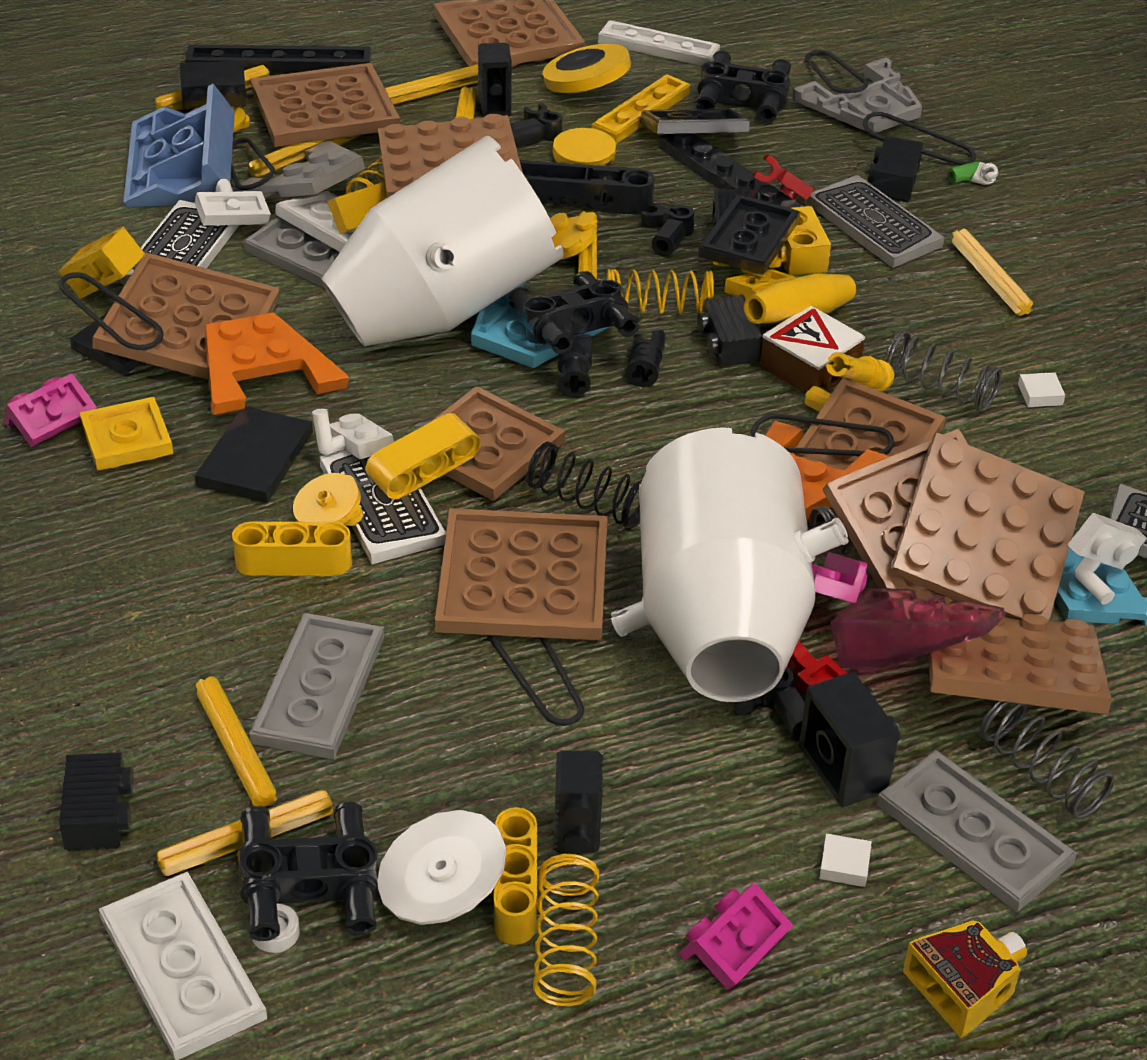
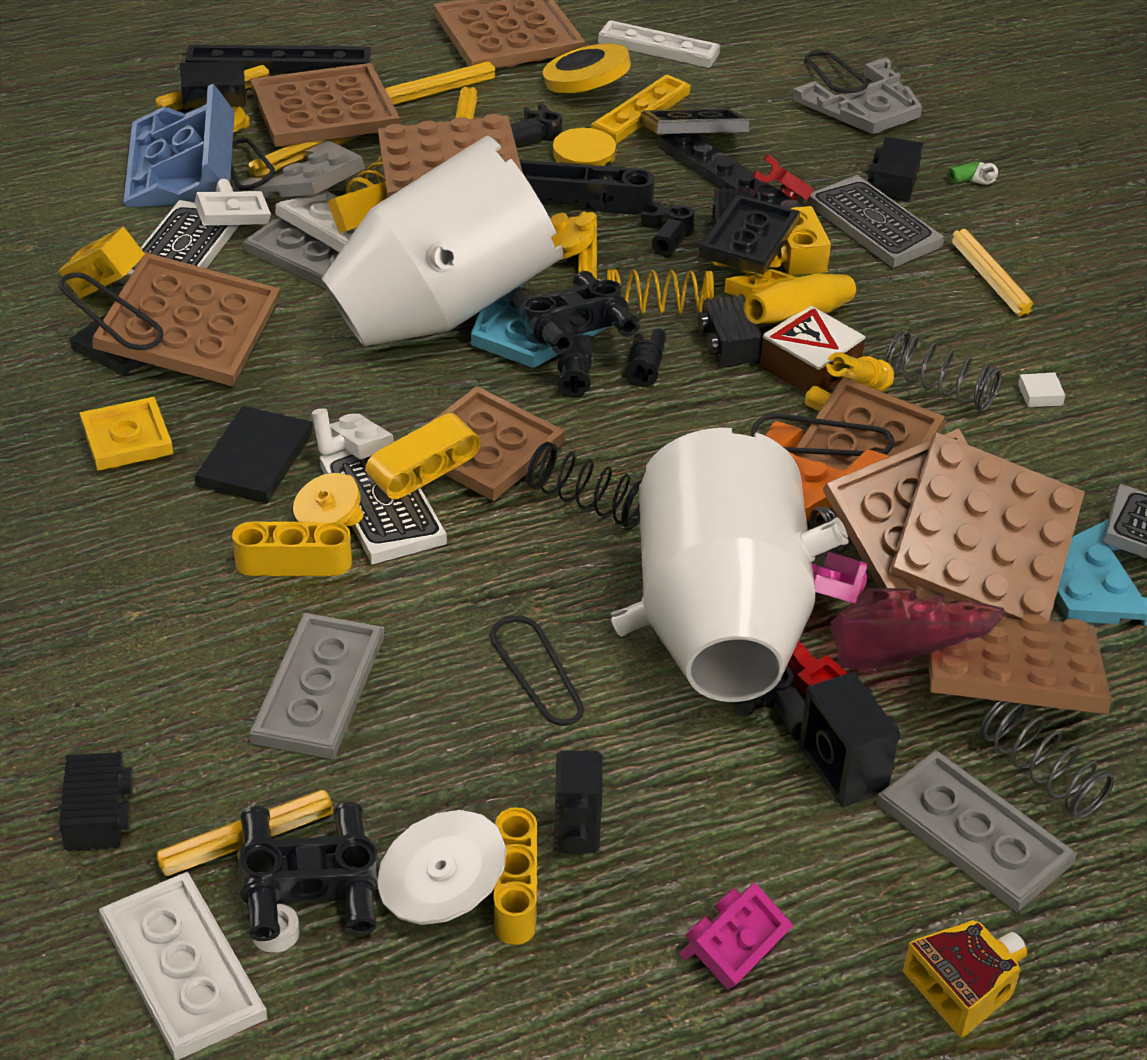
dark pink bracket [4,373,97,447] -> none
yellow axle [195,676,277,808] -> none
orange wing [205,312,349,415] -> none
medium nougat plate [435,508,607,640] -> none
black brick [478,43,512,117] -> none
yellow piece [533,854,599,1006] -> none
black piece [696,50,791,123] -> none
white tile [819,834,872,887] -> none
black piece [863,112,976,165] -> none
white plate [1068,513,1147,605] -> none

